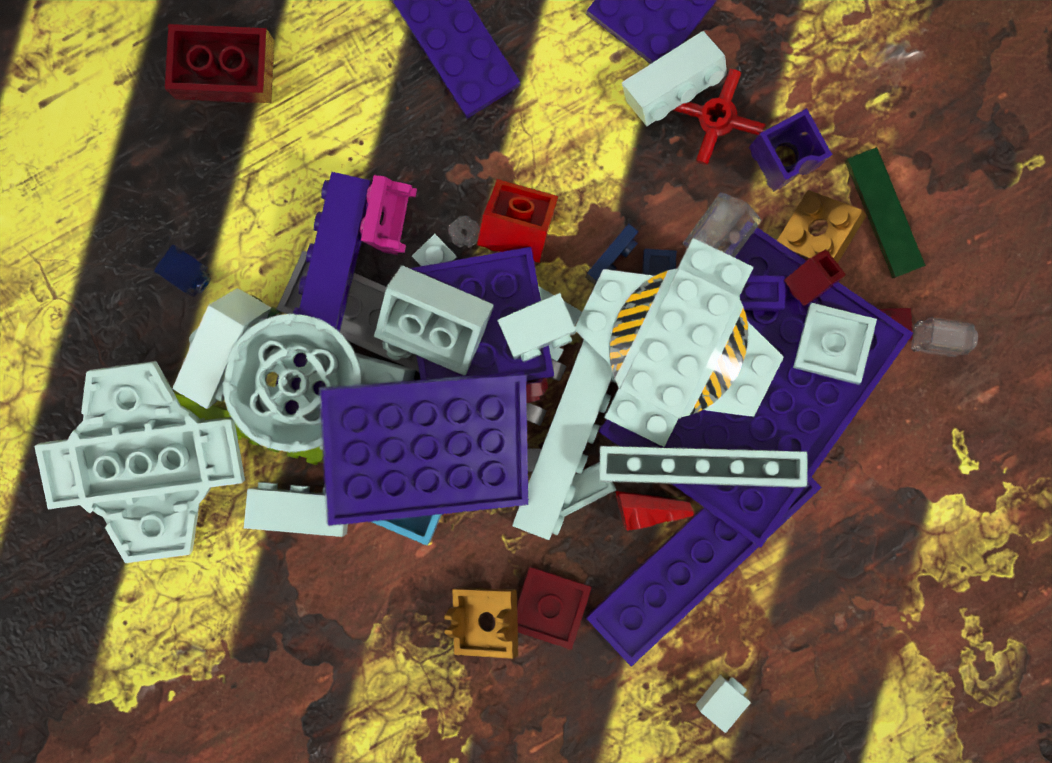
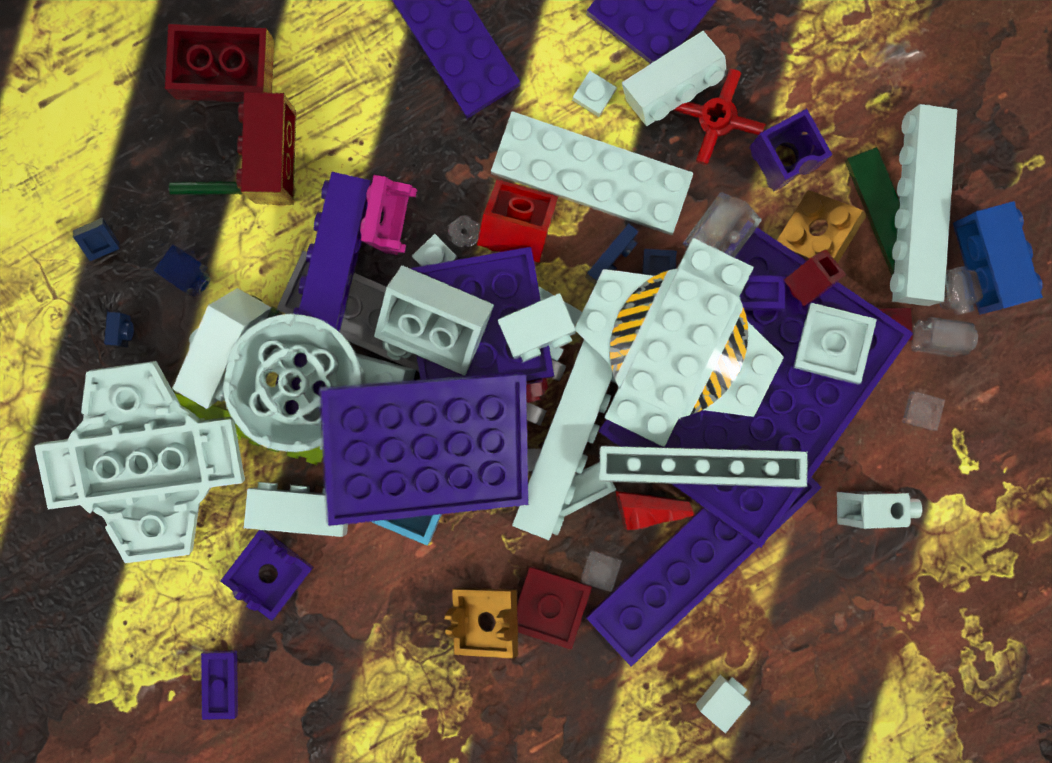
none -> dark blue plate [73,218,120,261]
none -> dark blue plate [104,312,134,348]
none -> dark green bar [169,181,243,195]
none -> dark purple plate [201,650,238,720]
none -> dark purple piece [220,530,314,621]
none -> dark red brick [236,92,296,205]
none -> light aqua plate [491,111,694,235]
none -> light aqua plate [572,71,617,117]
none -> clear plate [580,550,622,592]
none -> light aqua torso [837,491,922,529]
none -> light aqua brick [890,104,957,306]
none -> clear plate [902,391,945,431]
none -> clear head [940,266,983,316]
none -> blue brick [953,201,1043,315]

